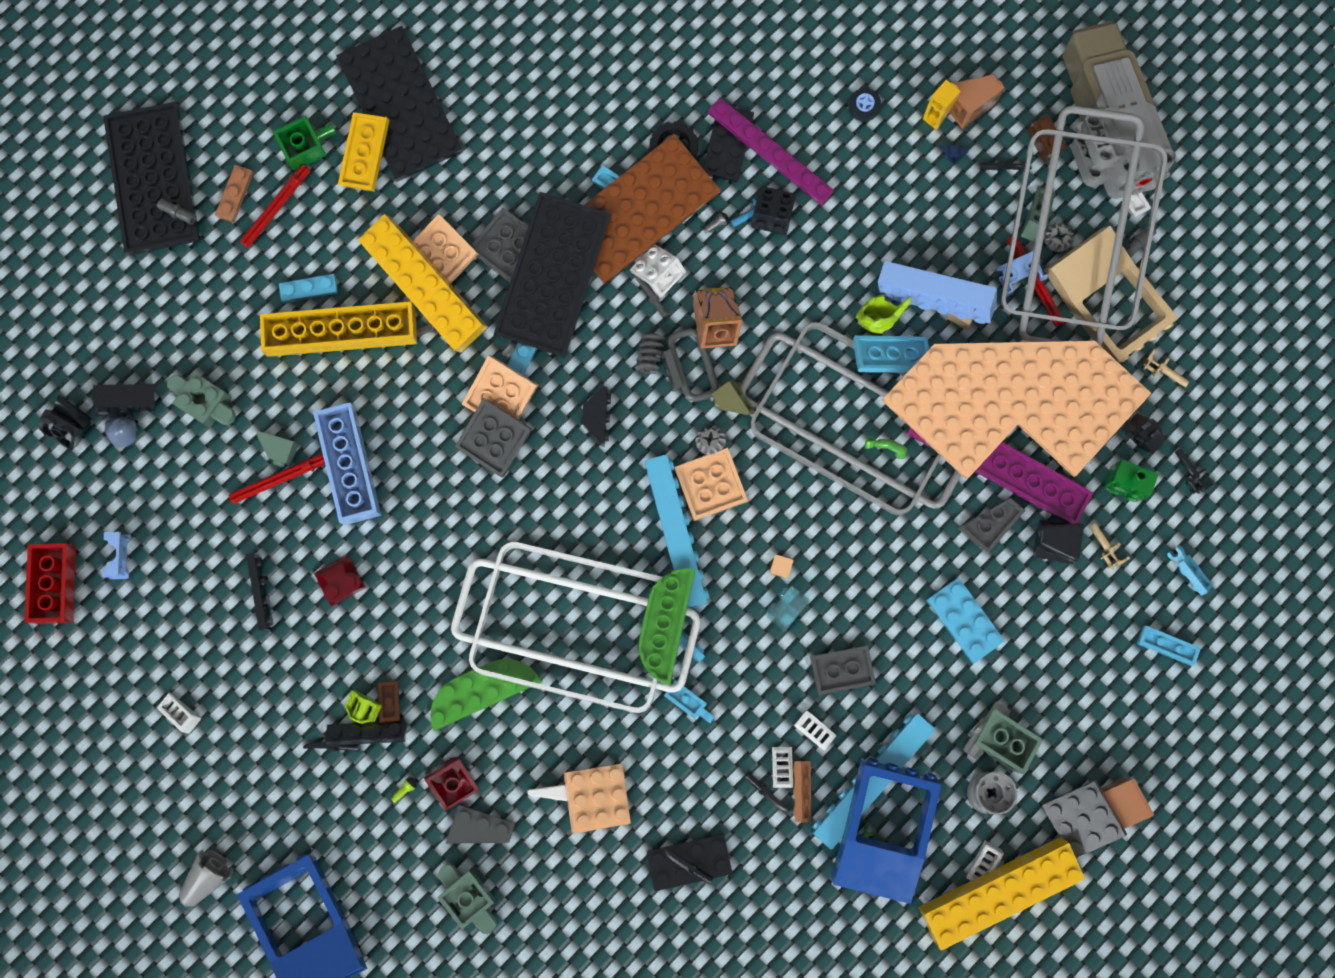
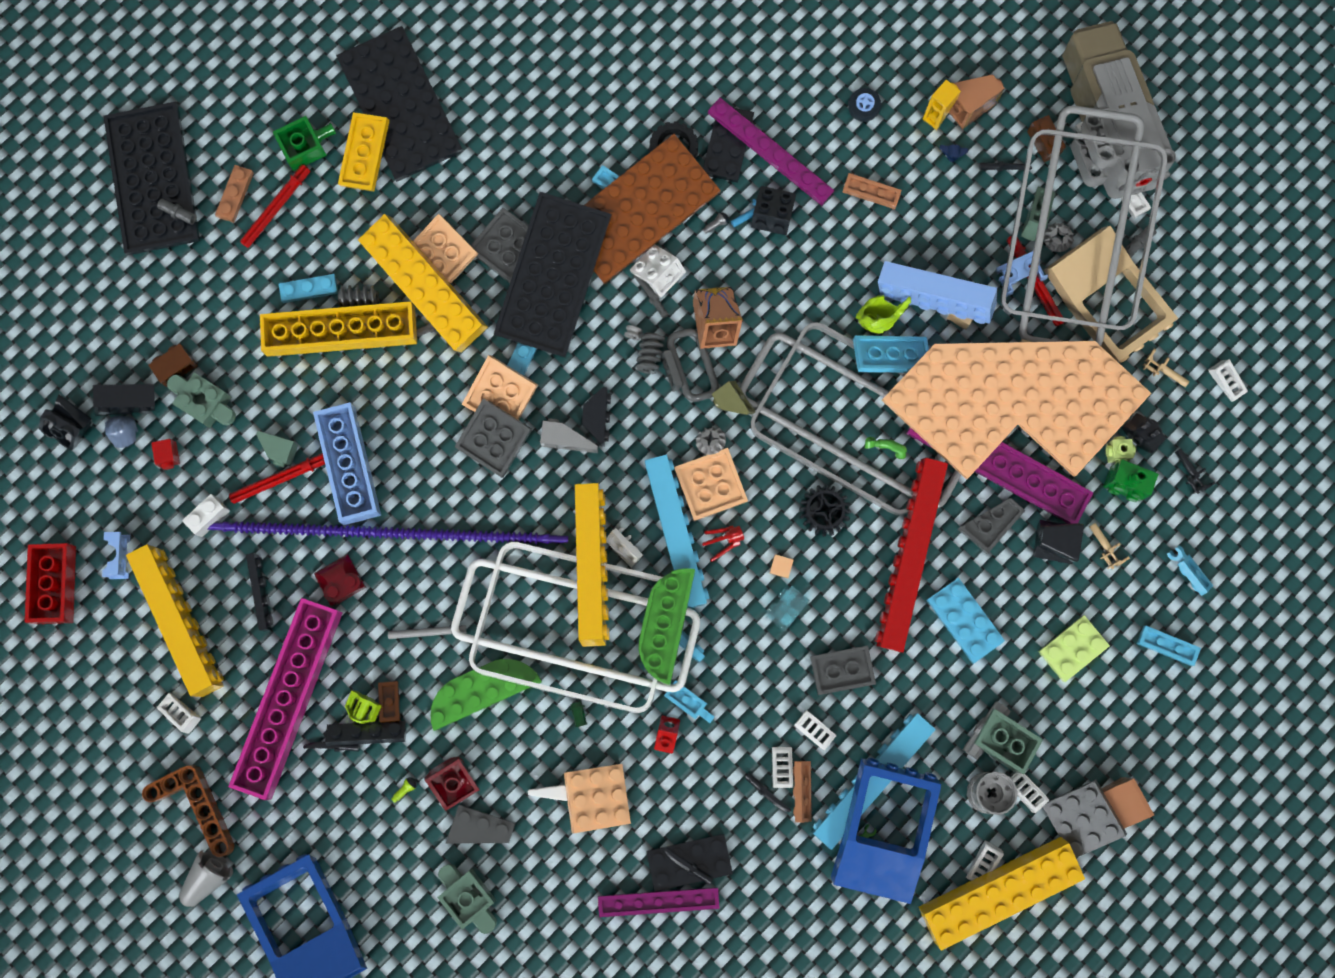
none -> yellow brick [126,544,224,697]
none -> dark orange beam [142,765,234,857]
none -> reddish brown brick [148,344,198,387]
none -> red brick [151,439,180,470]
none -> white brick [182,494,230,537]
none -> dark purple hose [207,521,569,544]
none -> dark pink brick [228,598,343,800]
none -> dark grey piece [338,285,379,307]
none -> light grey bar [388,625,467,639]
none -> light grey slope [540,419,599,453]
none -> dark green pin [570,701,588,728]
none -> yellow brick [575,483,610,647]
none -> magenta plate [598,887,720,917]
none -> white plate [607,528,643,568]
none -> light grey bush [624,325,642,340]
none -> red bracket [654,716,680,754]
none -> red plant [702,525,744,562]
none -> black gear [799,485,851,537]
none -> nougat plate [843,173,902,209]
none -> red brick [875,458,948,653]
none -> white slope [1010,772,1049,813]
none -> yellowish green plate [1038,615,1110,682]
none -> yellowish green brick [1105,436,1136,463]
none -> white slope [1208,359,1248,402]

